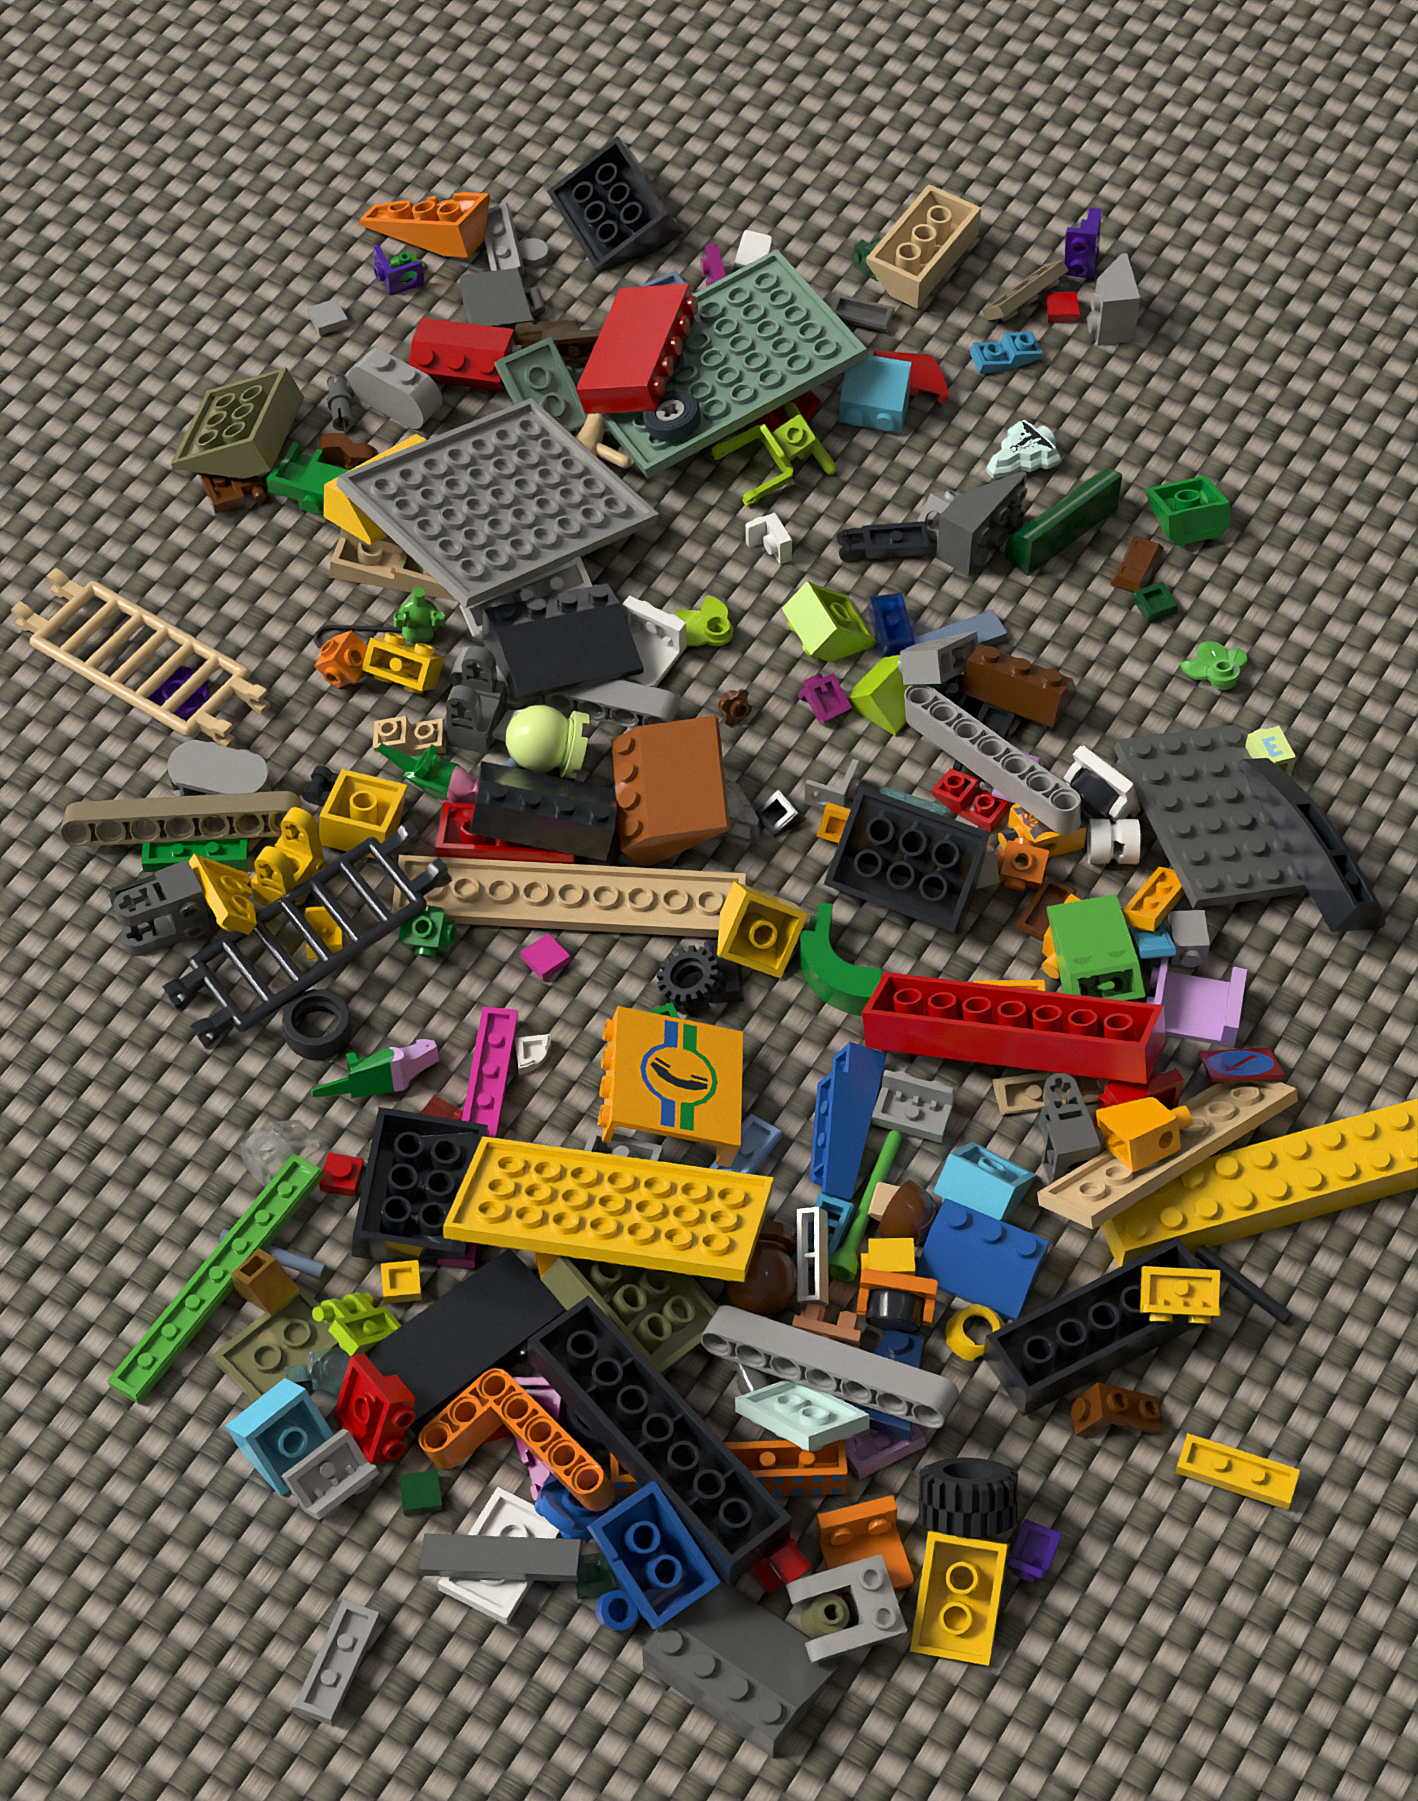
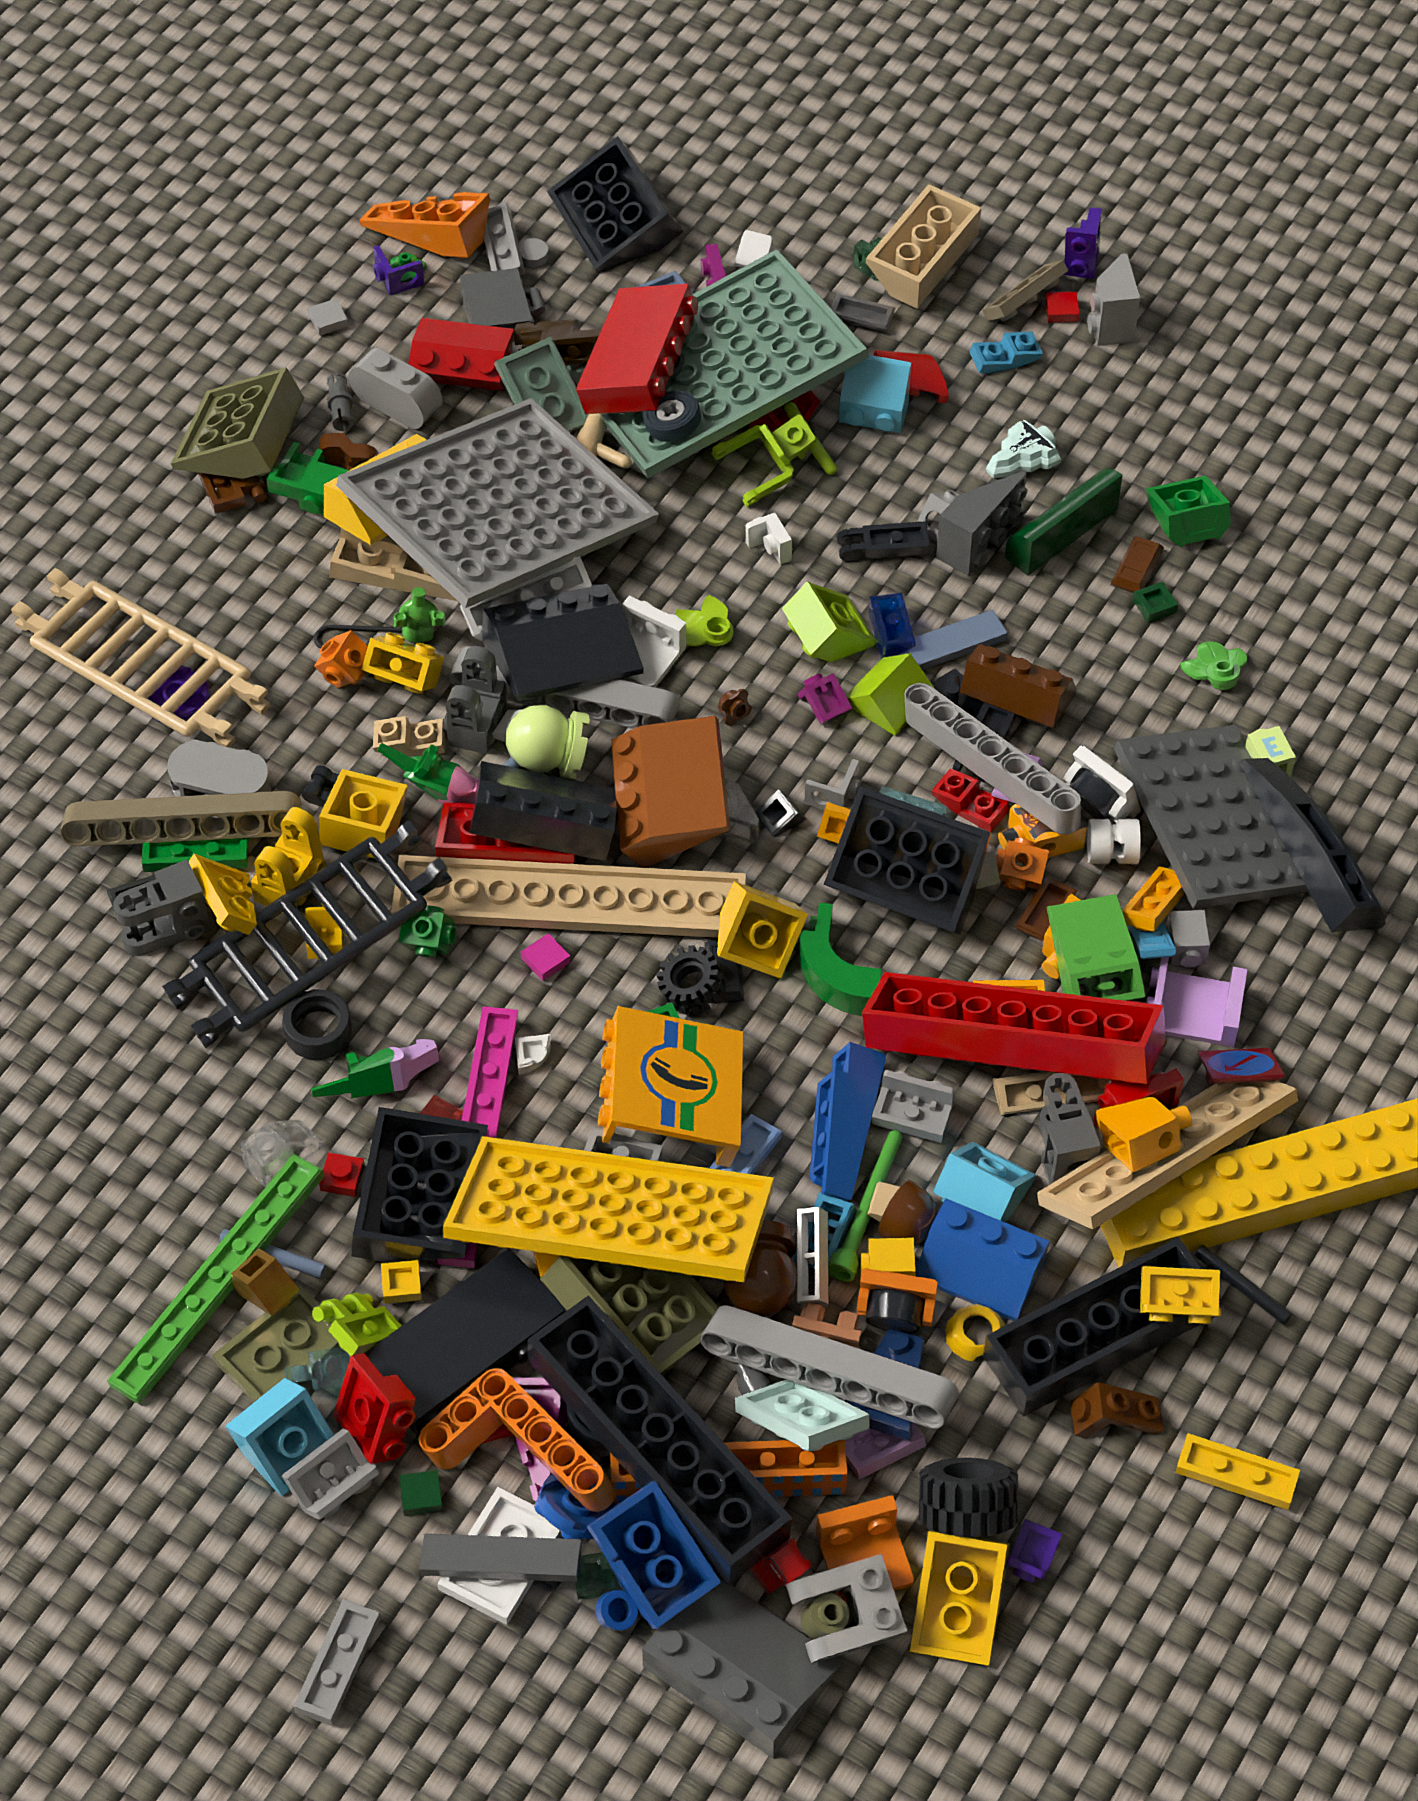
light grey slope [898,631,978,685] -> none

